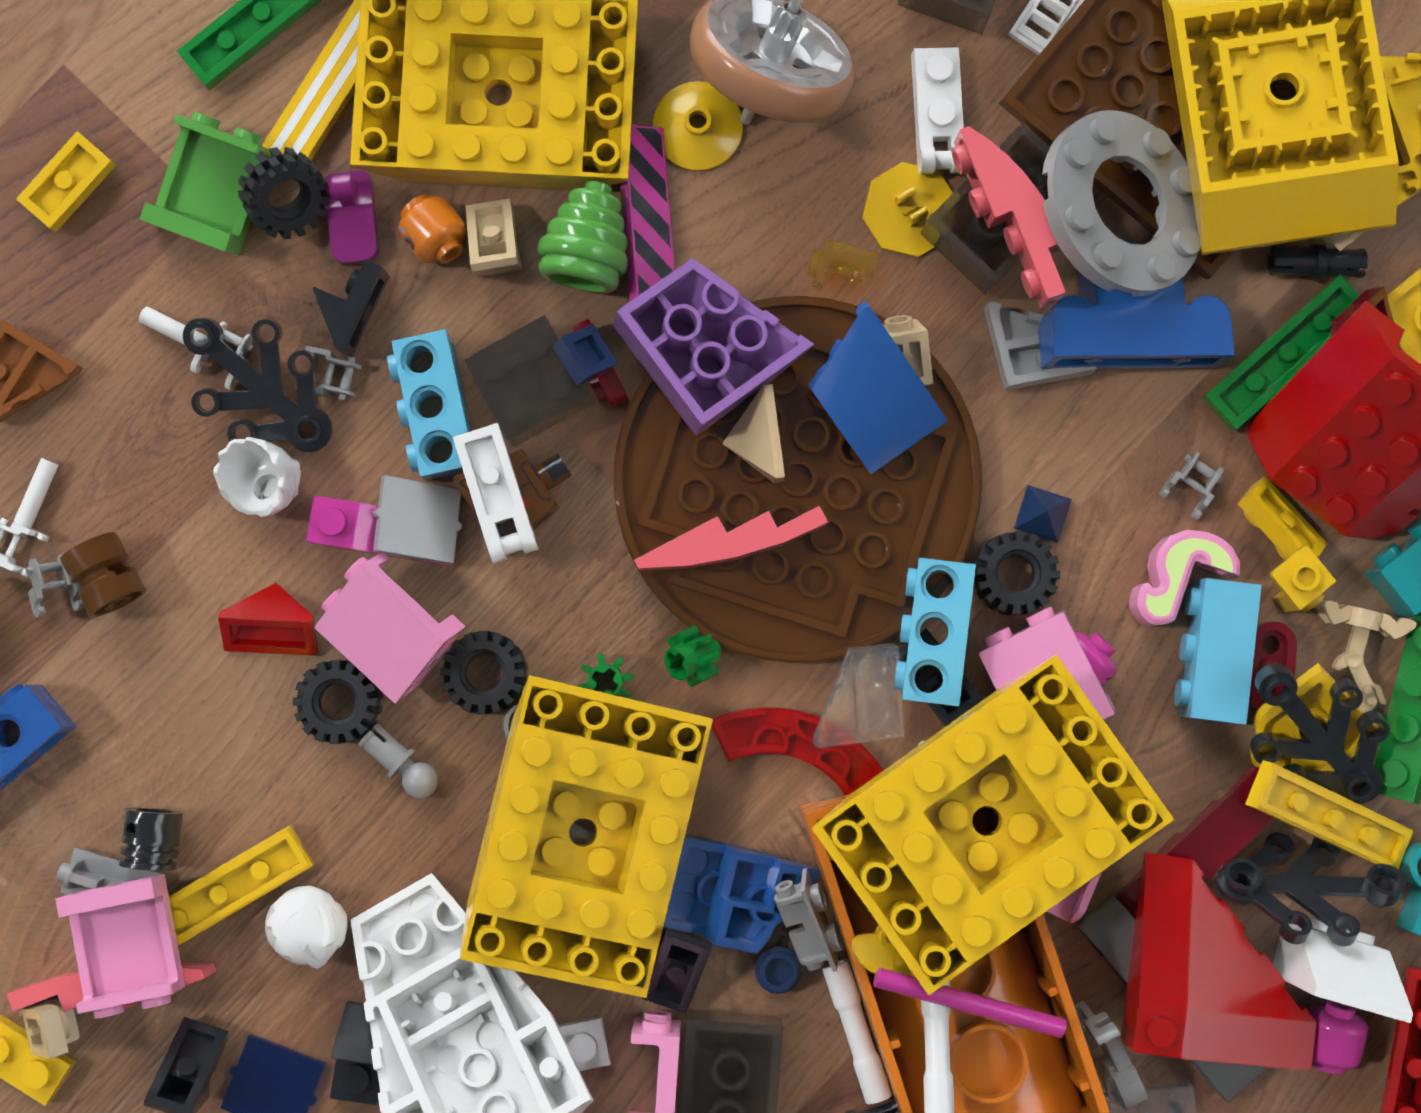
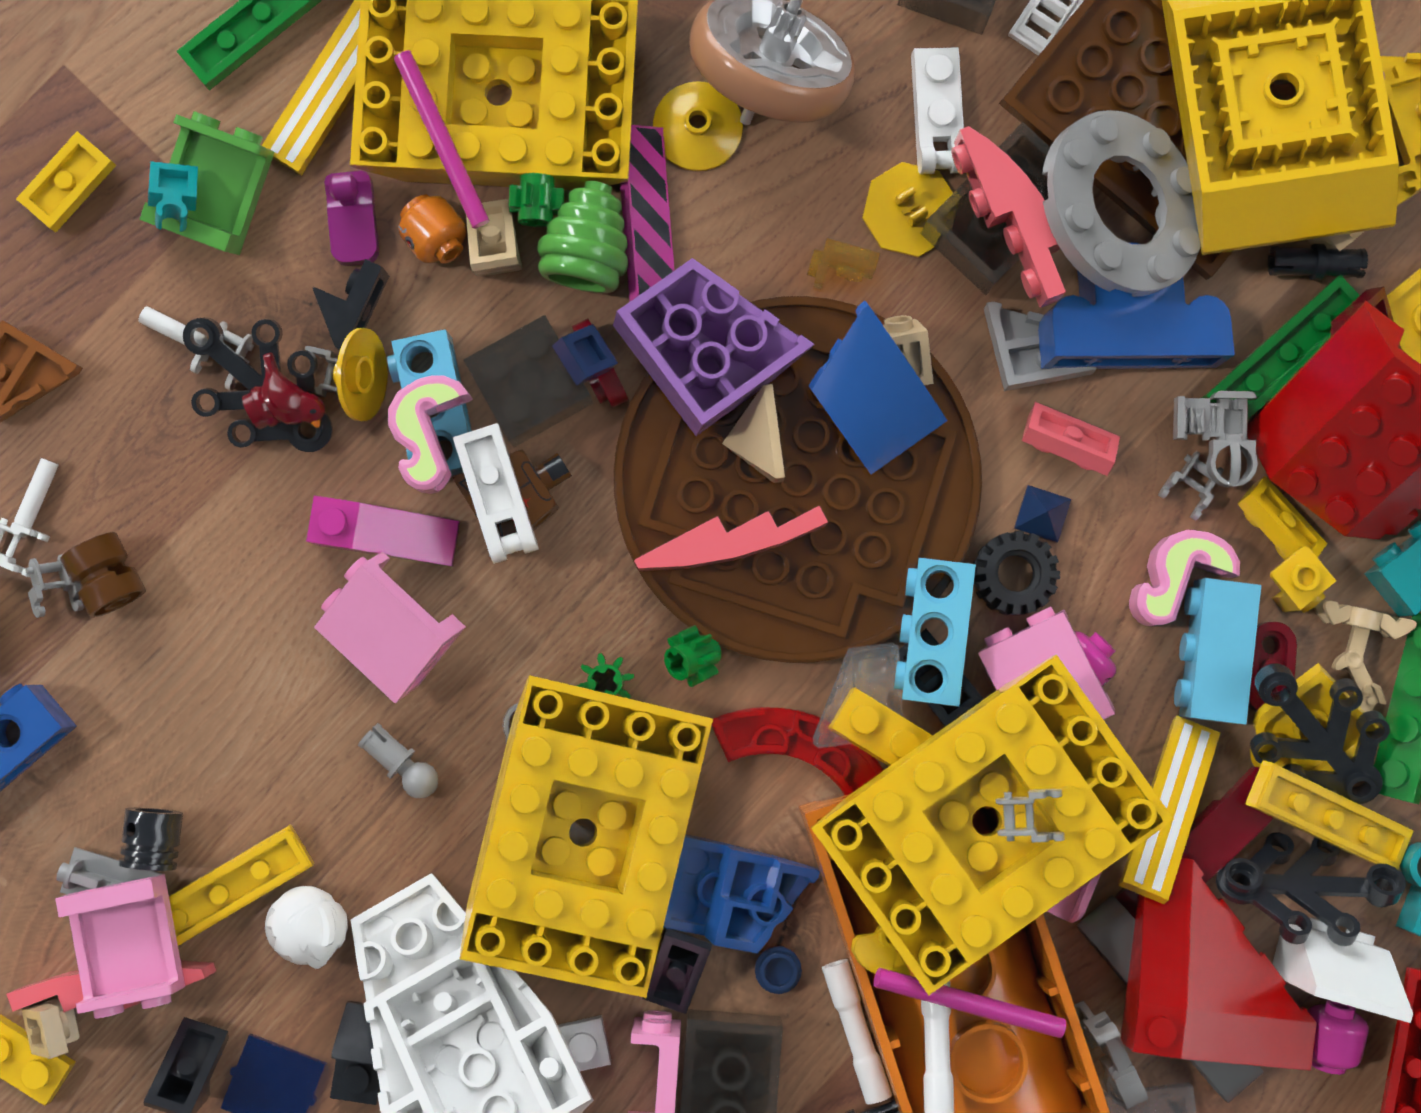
white hair [213,437,301,517] -> none
red slope [218,583,318,656] -> none
black tyre [238,147,330,239] -> none
black tyre [293,660,383,744] -> none
light grey piece [373,475,462,565] -> none
black tyre [440,631,528,715] -> none
light grey hinge [774,868,844,972] -> none
none -> teal plate [148,161,198,232]
none -> dark red animal [242,352,325,429]
none -> yellow dish [333,328,388,421]
none -> bright pink animal [388,376,473,494]
none -> dark pink bar [394,50,490,229]
none -> green gear [508,173,564,227]
none -> yellow plate [828,687,933,766]
none -> light grey piece [995,789,1065,843]
none -> coral plate [1022,402,1120,476]
none -> yellow tile [1119,715,1221,904]
none -> light grey piece [1173,391,1258,488]

